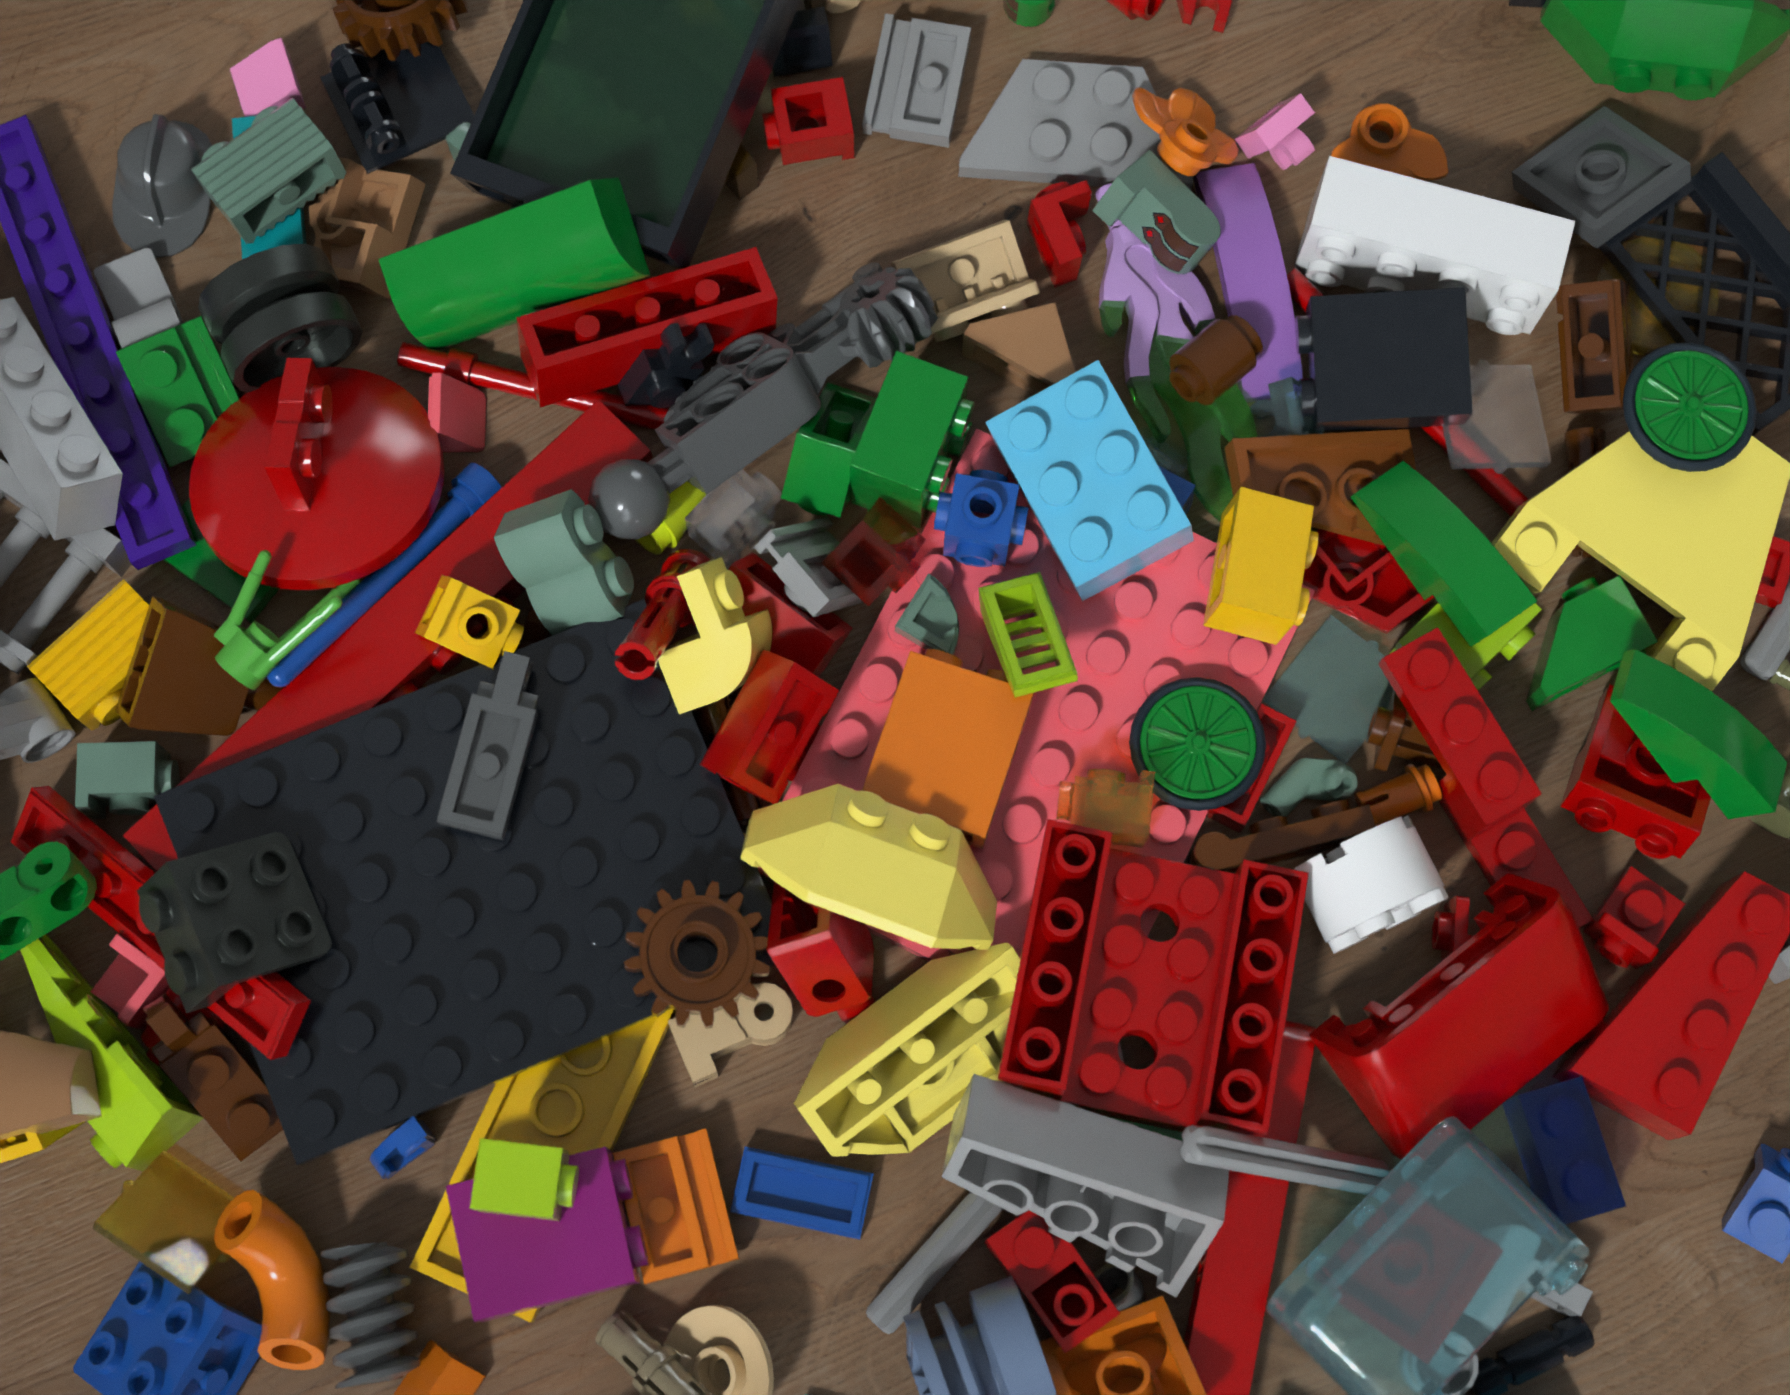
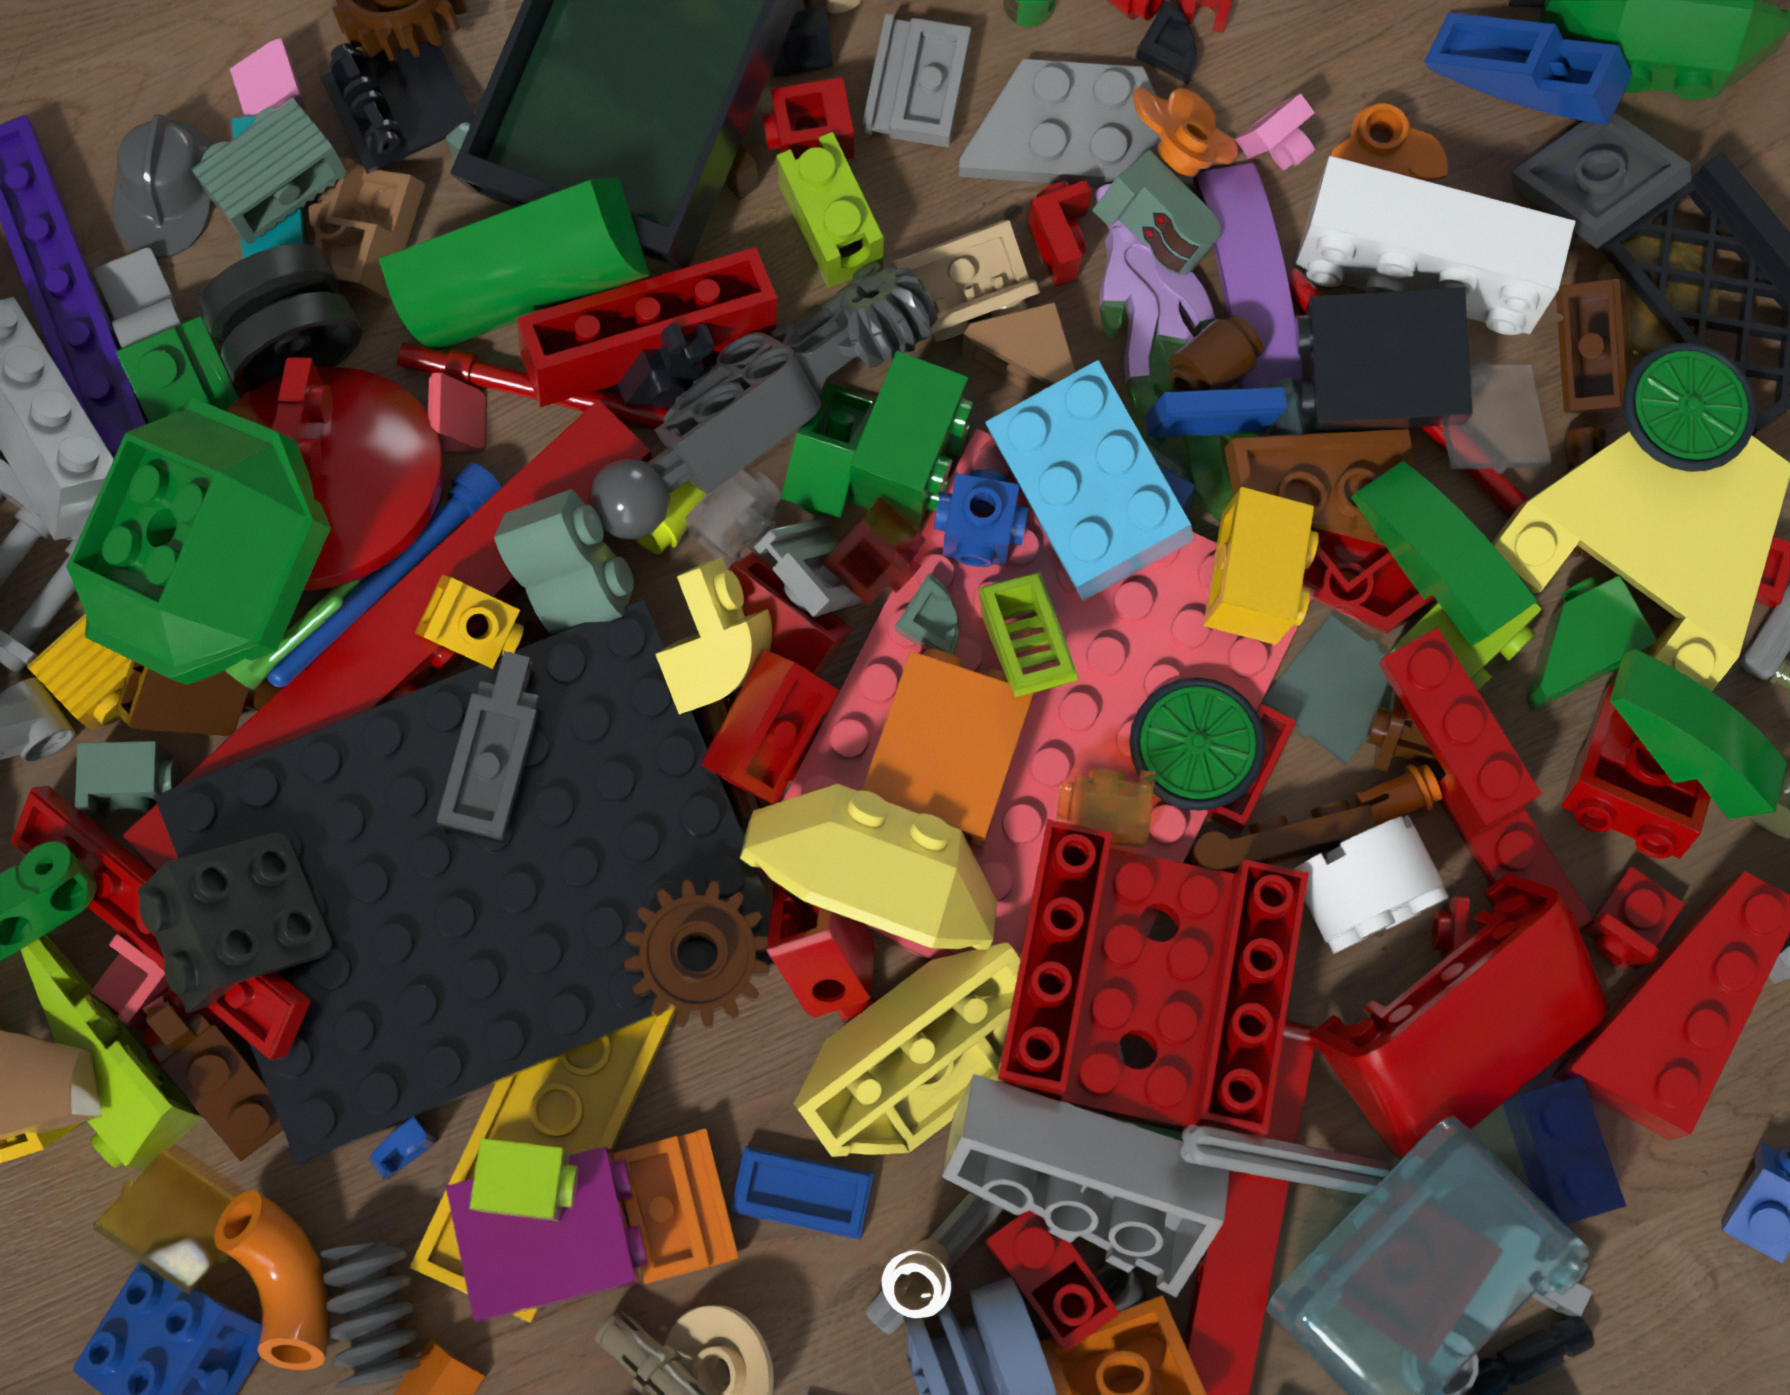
red pin [615,549,711,680] -> none
tan leg [668,982,793,1088] -> none
sand green arm [1260,758,1358,817] -> none
none -> green piece [66,397,331,685]
none -> lime brick [776,132,884,289]
none -> tan cone [883,1240,951,1318]
none -> black tile [1136,0,1197,84]
none -> blue tile [1145,387,1288,438]
none -> blue slope [1424,13,1632,125]

